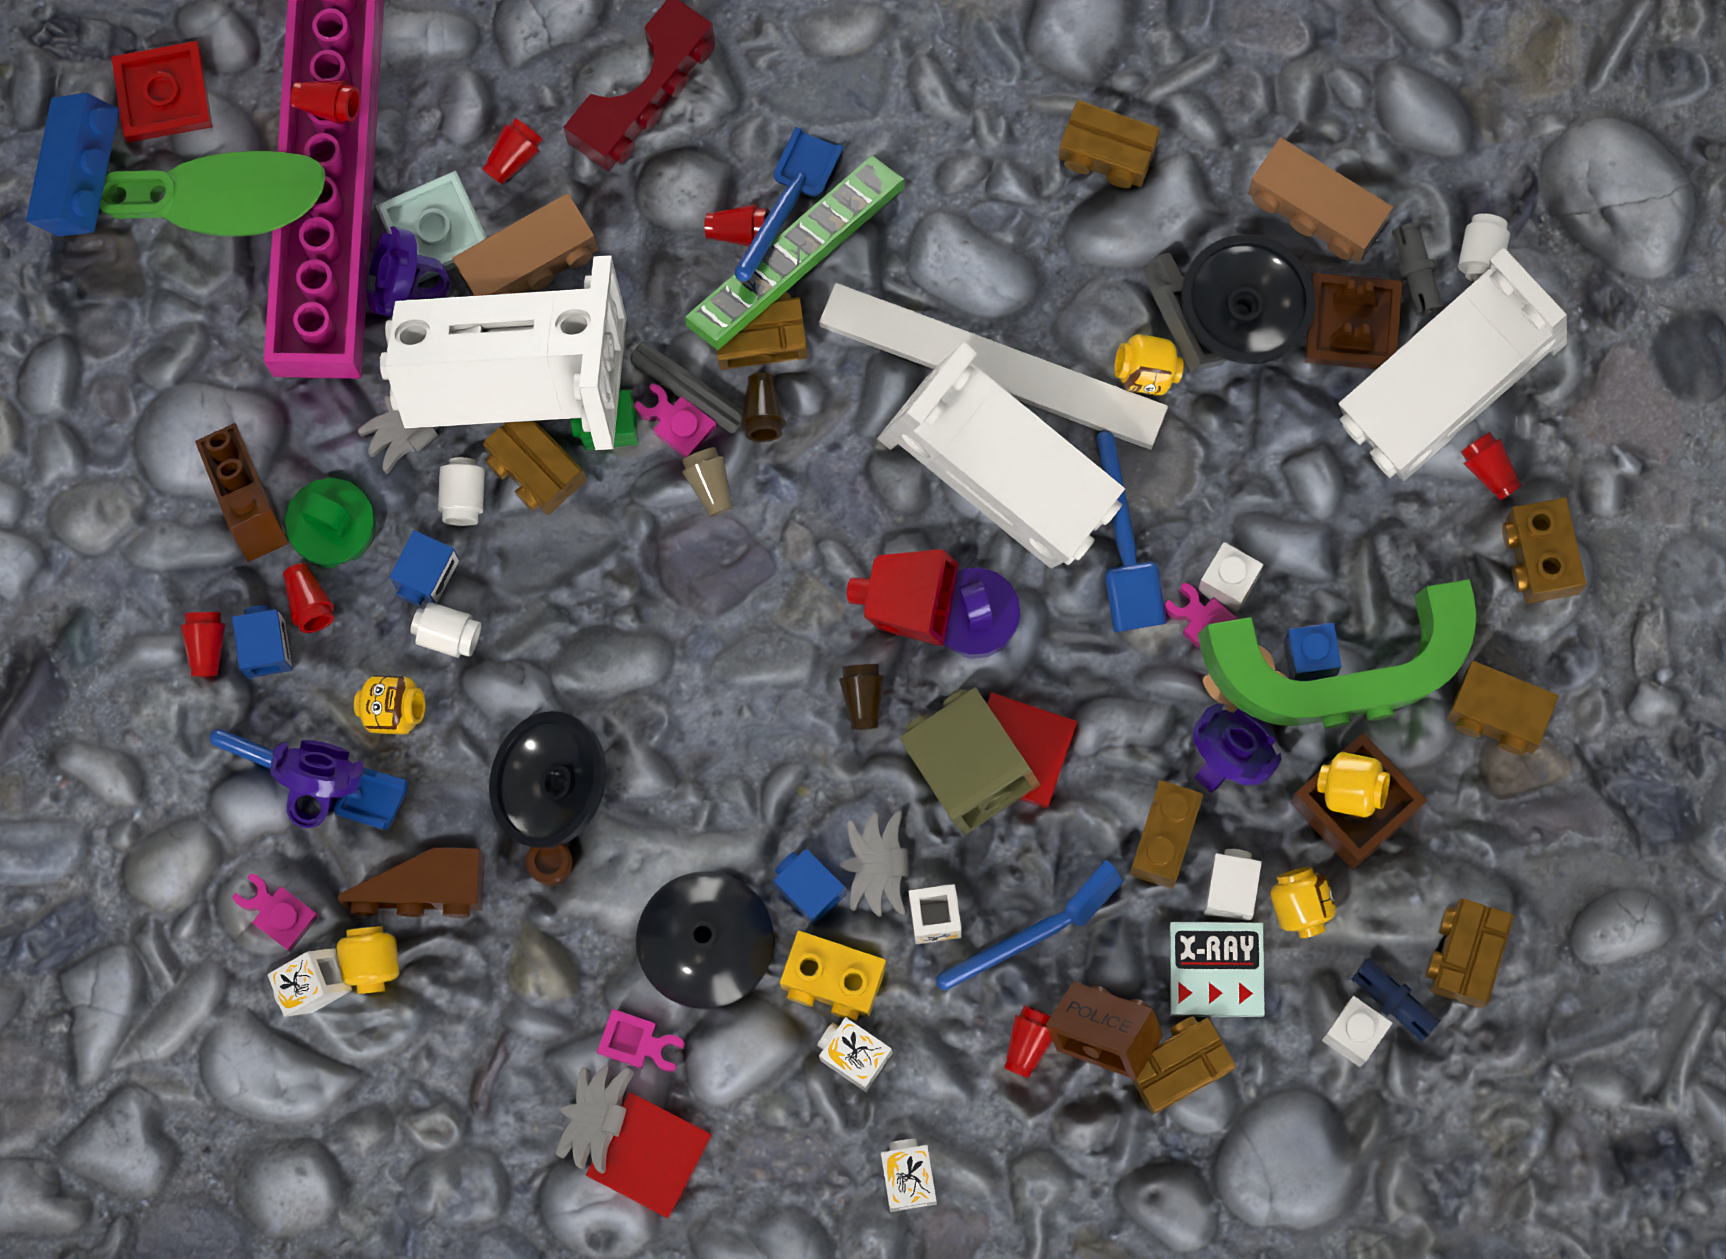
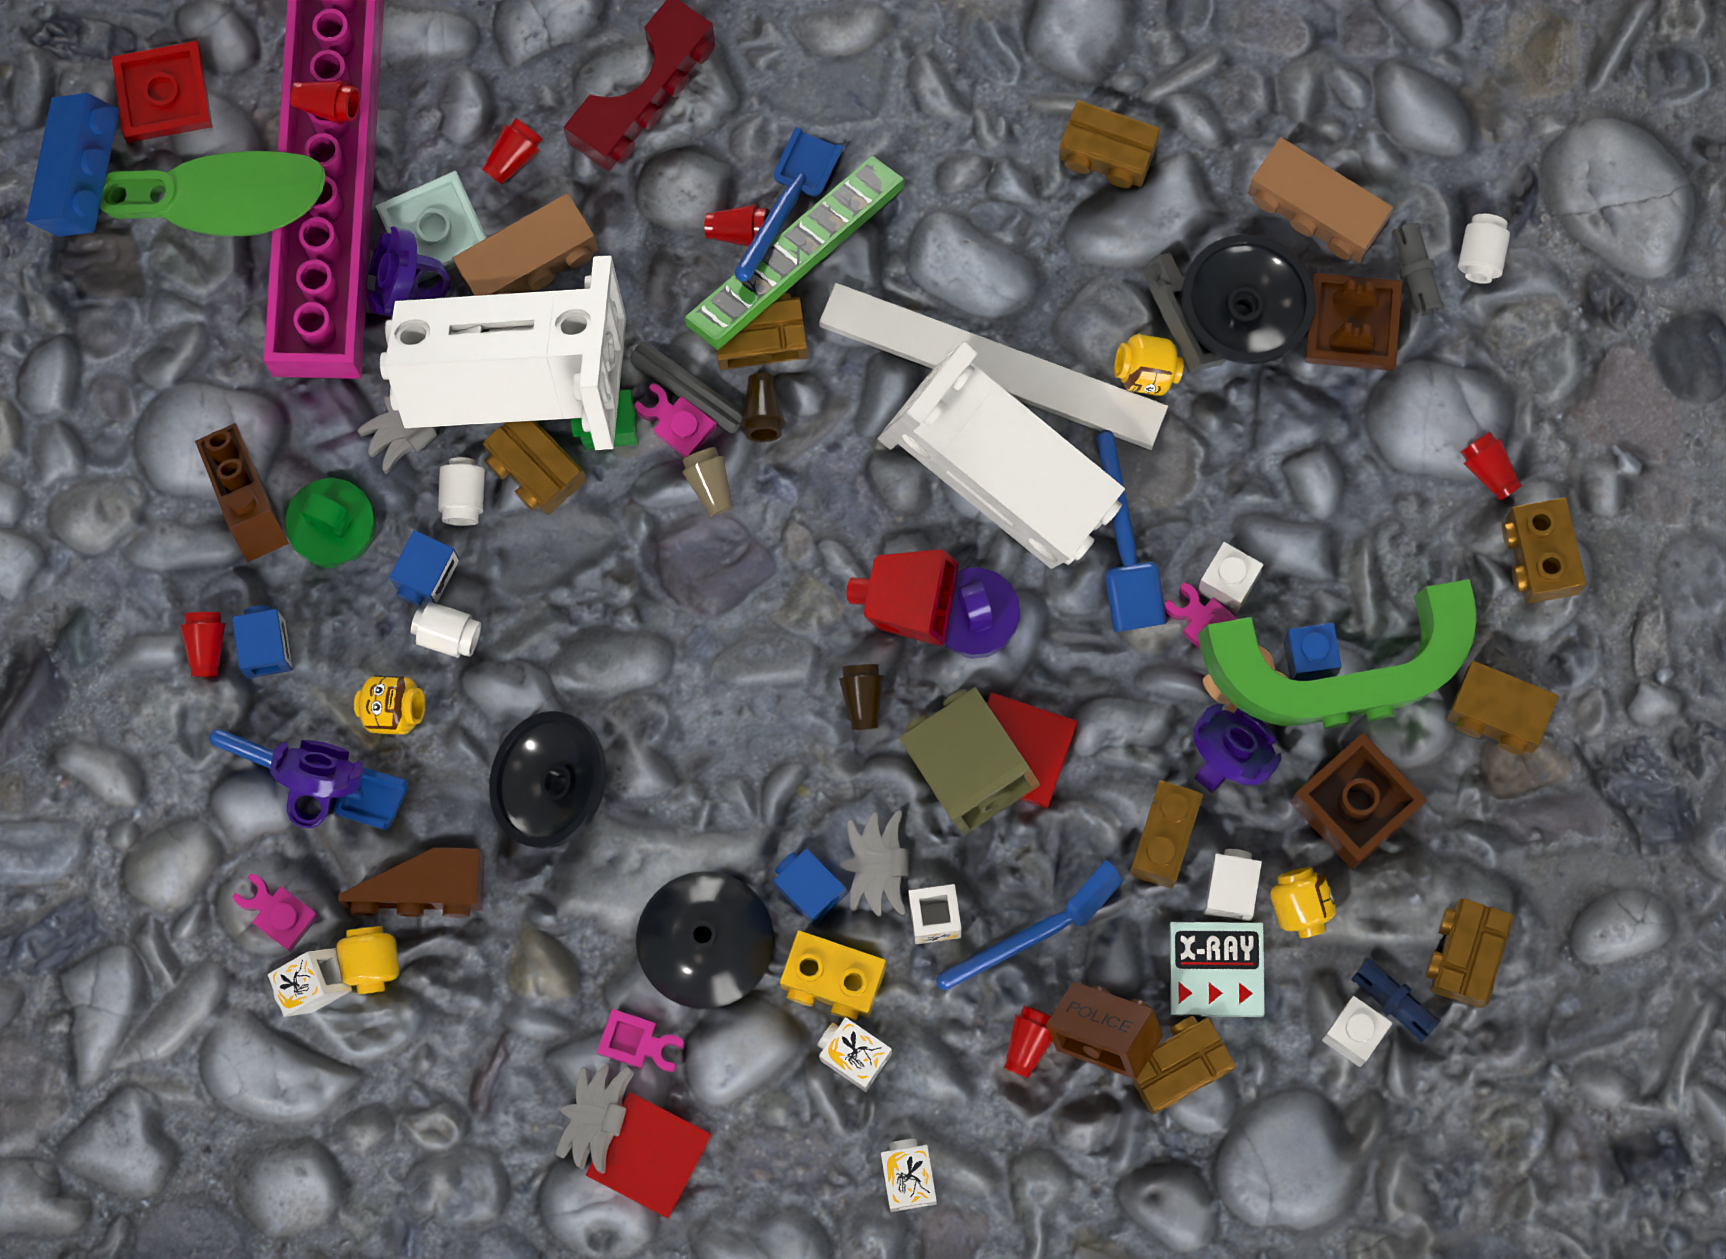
red cone [283,563,334,633] -> none
reddish brown tile [526,844,573,886] -> none
yellow head [1317,752,1390,817] -> none
white brick [1338,247,1567,481] -> none

